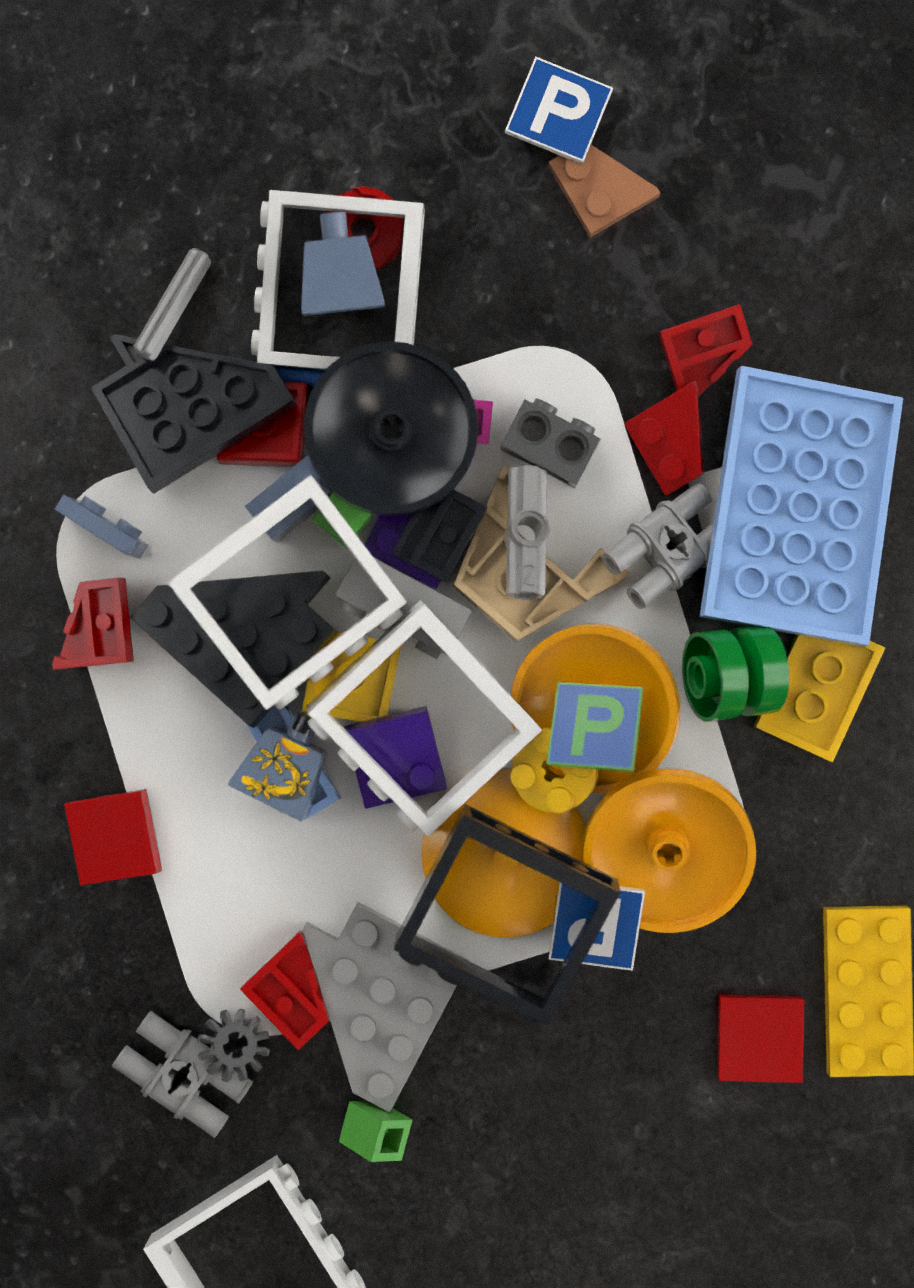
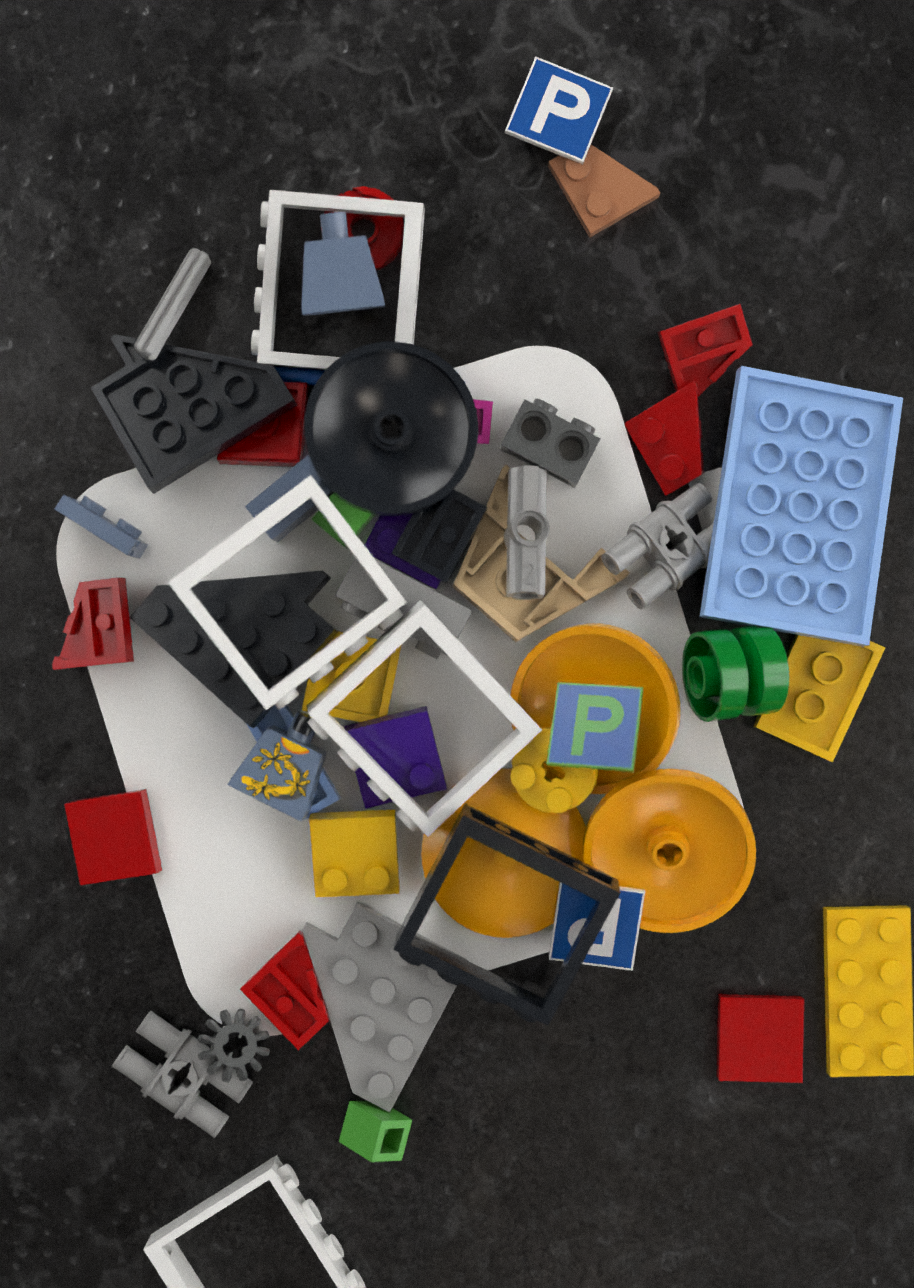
none -> yellow plate [309,809,400,897]

